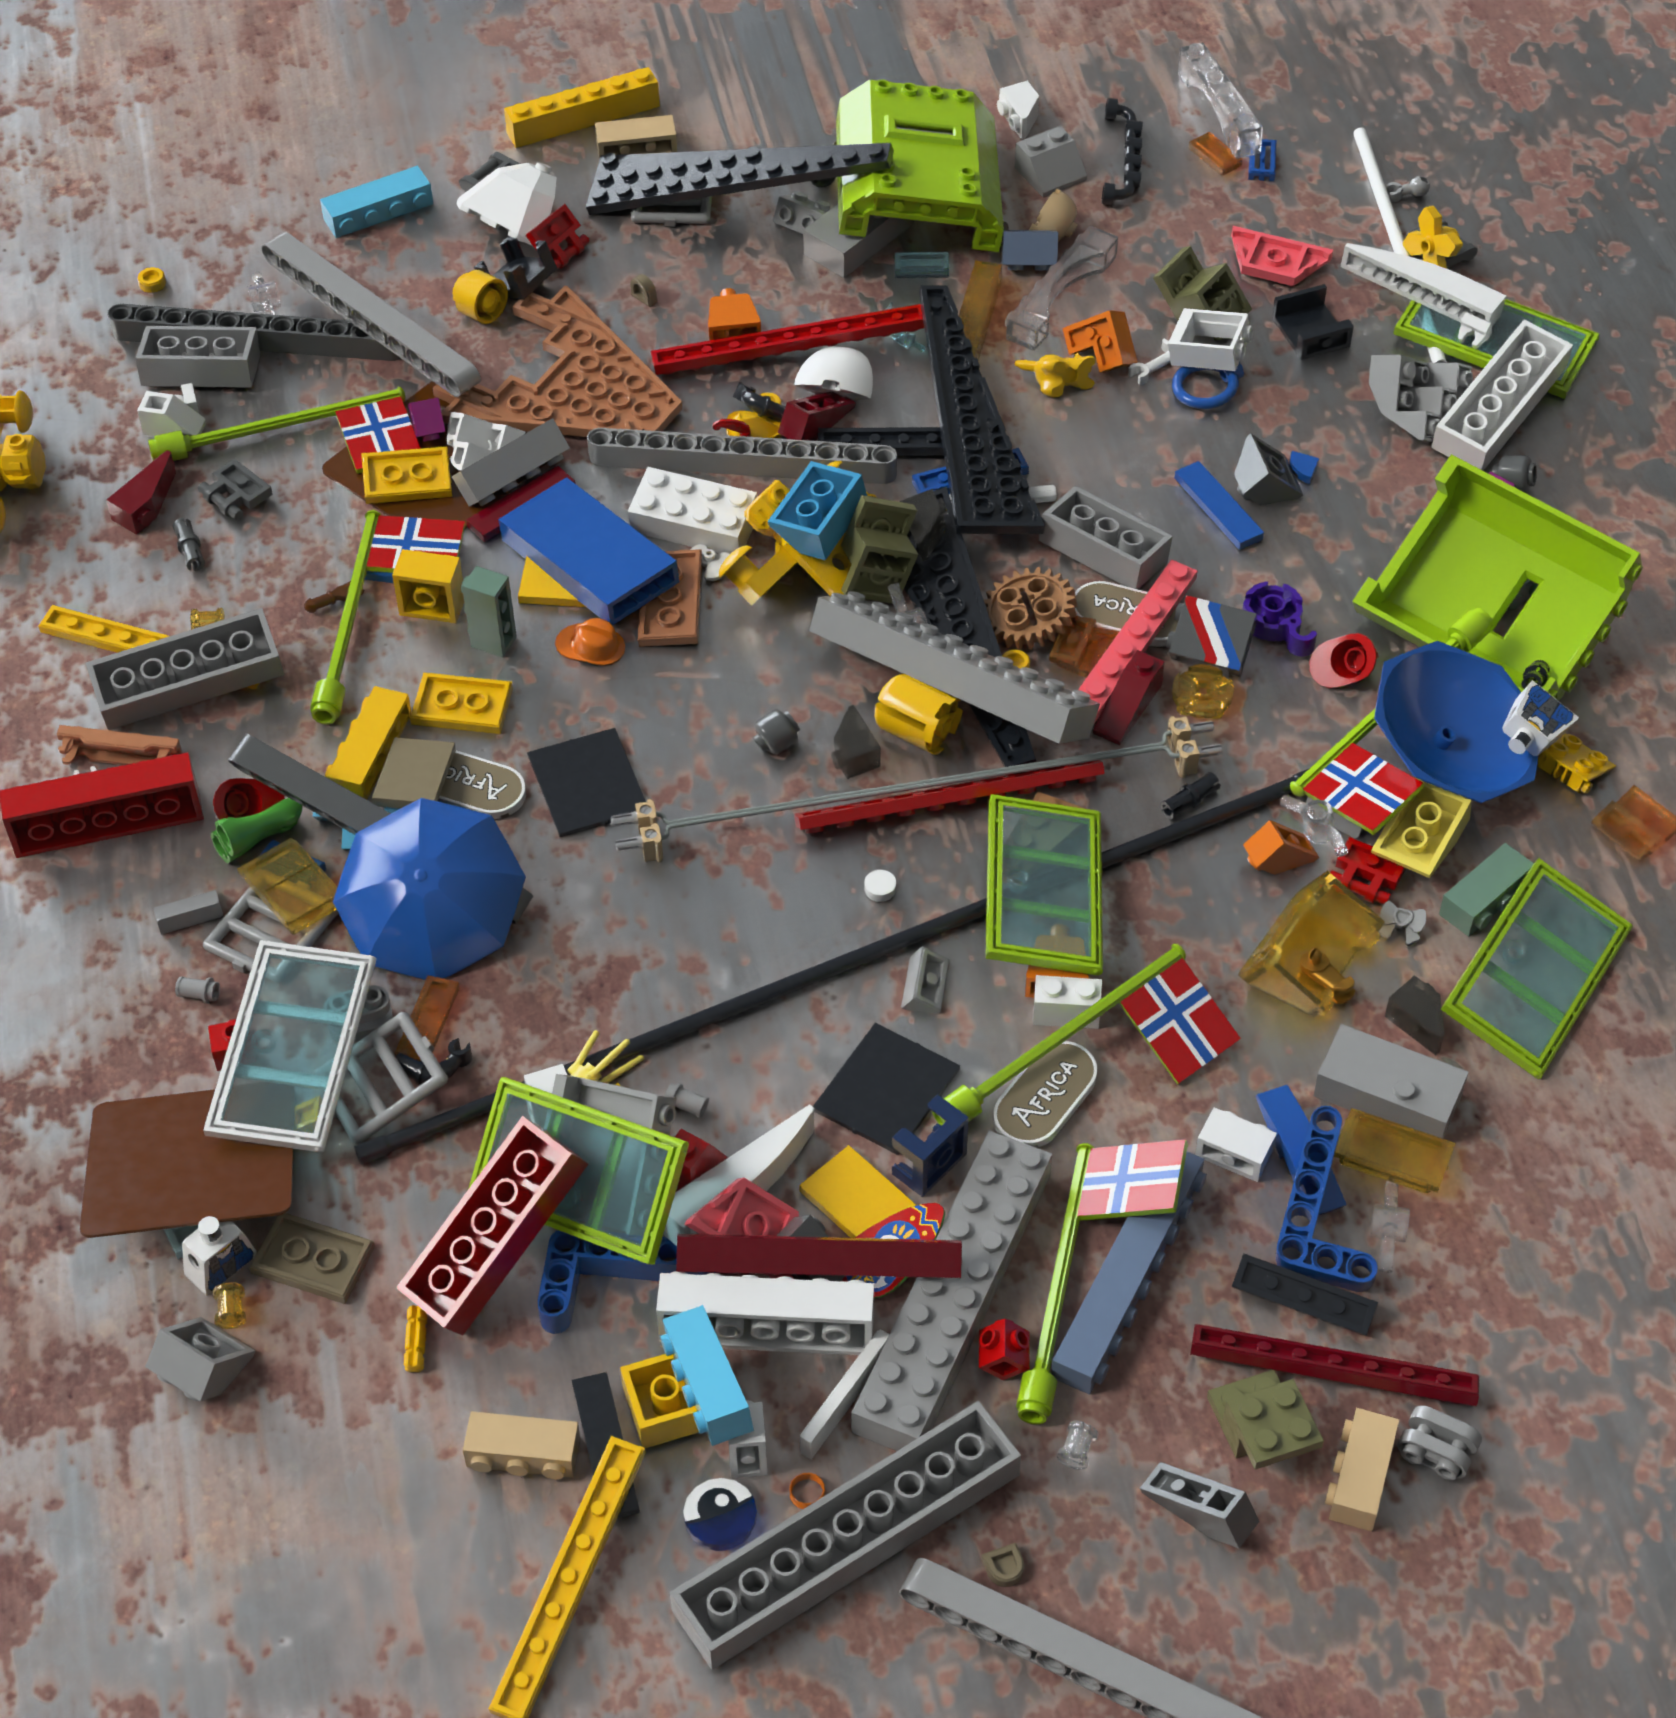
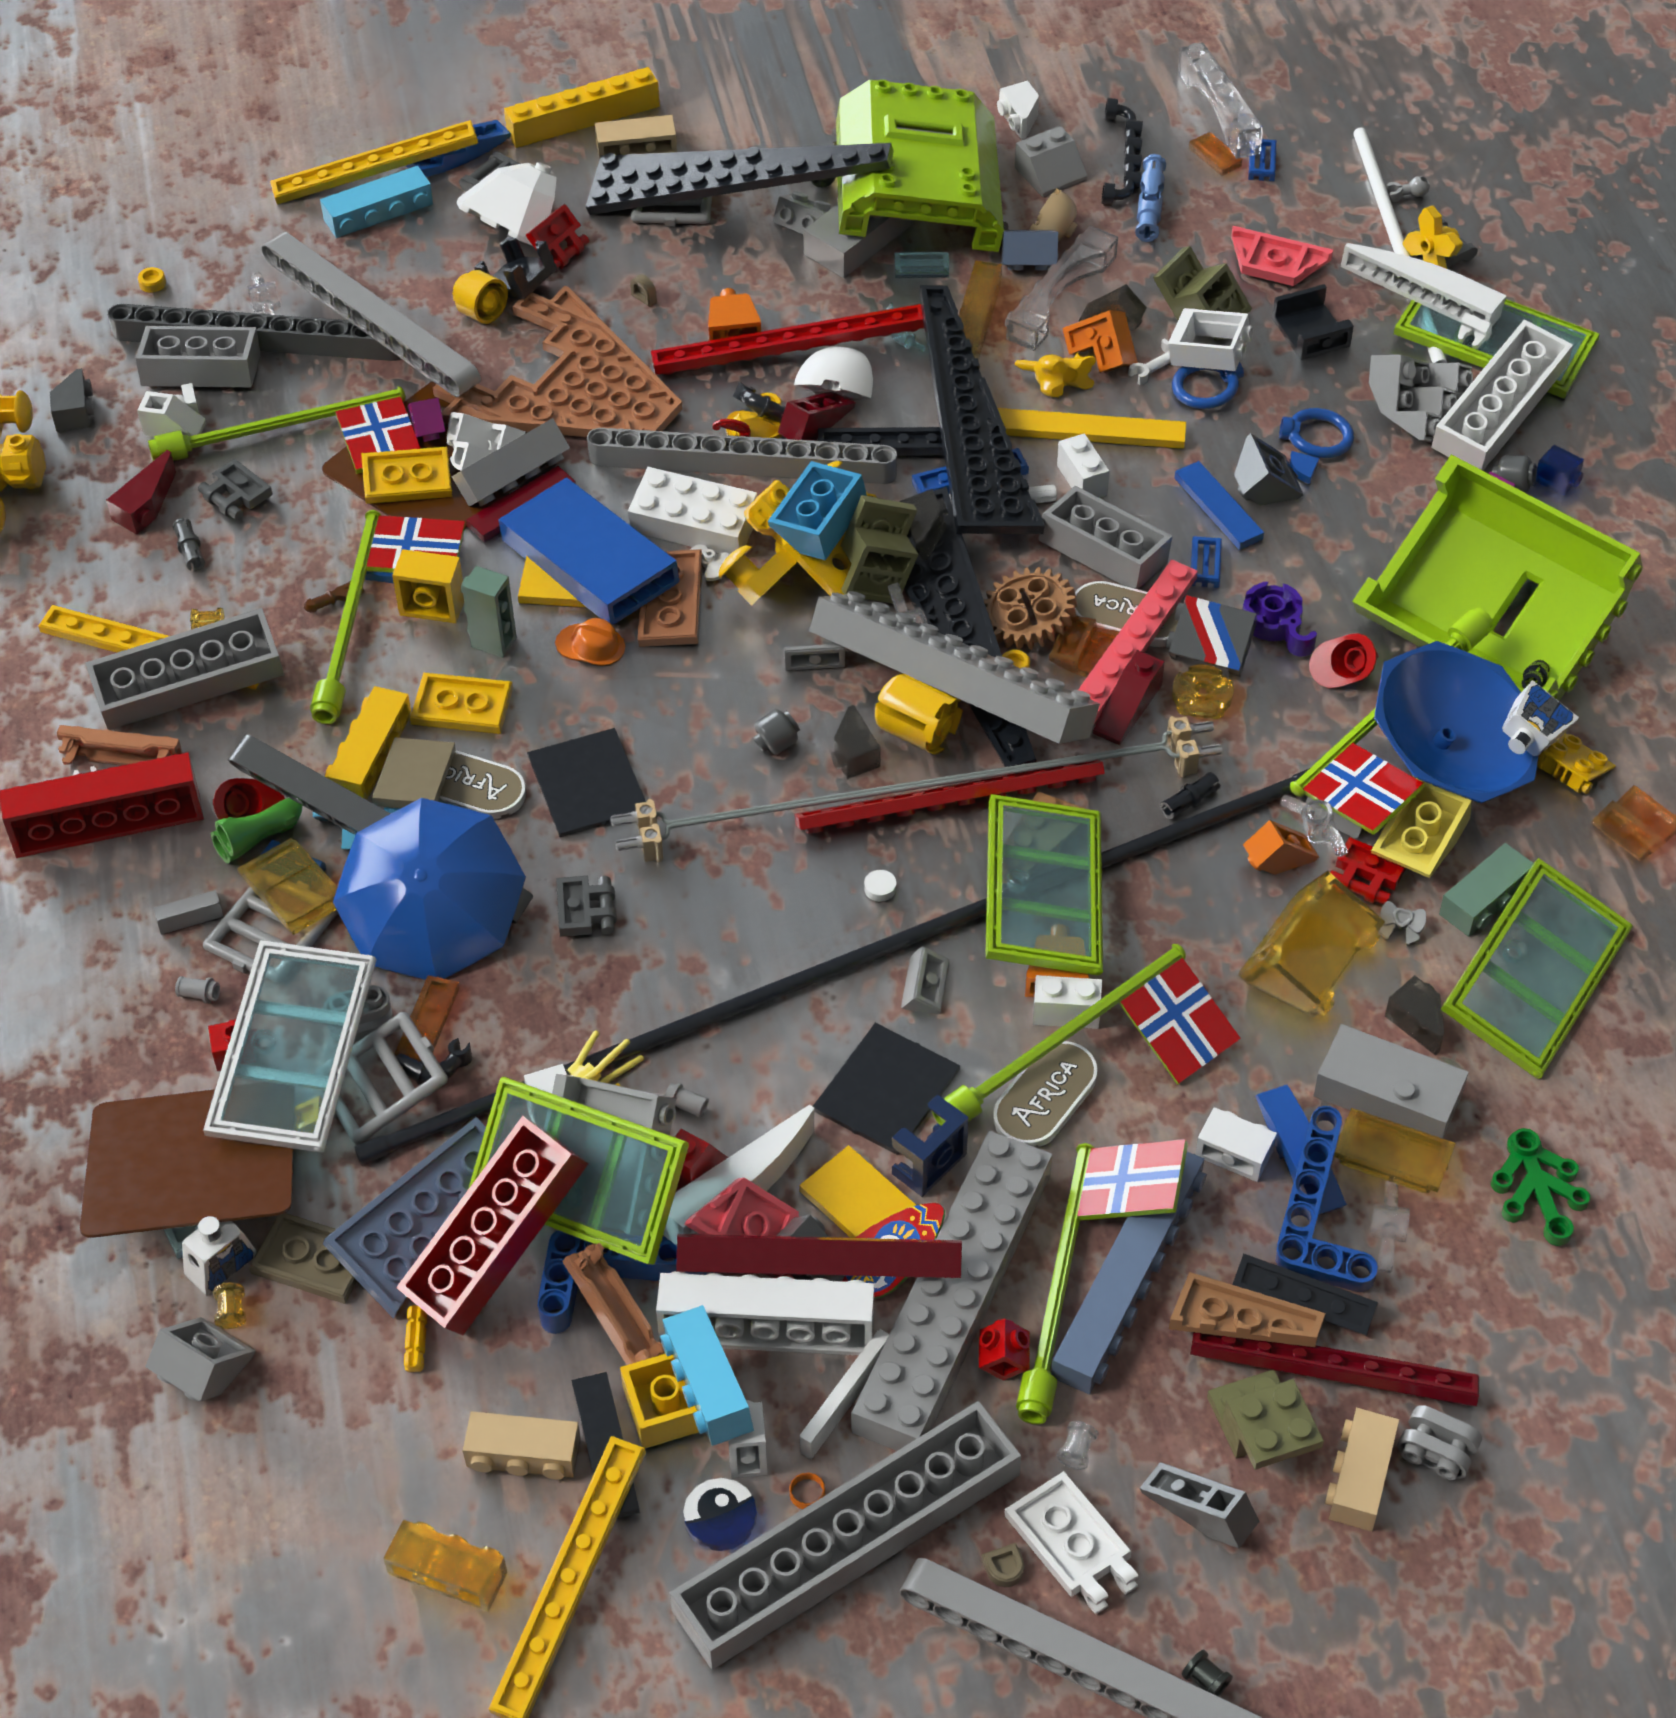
pearl gold piece [1300,947,1356,1004] -> none
none -> dark grey slope [50,368,94,432]
none -> yellow tile [270,120,478,205]
none -> sand blue wing [323,1117,486,1319]
none -> clear yellow brick [383,1519,507,1612]
none -> blue slope [406,120,511,177]
none -> dark grey plate [556,875,617,937]
none -> nougat piece [562,1243,664,1365]
none -> light grey slope [784,644,845,670]
none -> yellow tile [997,408,1186,449]
none -> white tile [1005,1471,1138,1615]
none -> white brick [1057,433,1109,498]
none -> clear smoke slope [1078,284,1147,331]
none -> medium blue piece [1135,154,1166,242]
none -> medium nougat wing [1169,1272,1326,1347]
none -> pearl dark grey bush [1181,1649,1233,1697]
none -> blue tile [1191,536,1222,588]
none -> blue piece [1279,408,1354,458]
none -> green plant [1491,1128,1590,1246]
none -> clear blue brick [1536,444,1584,496]

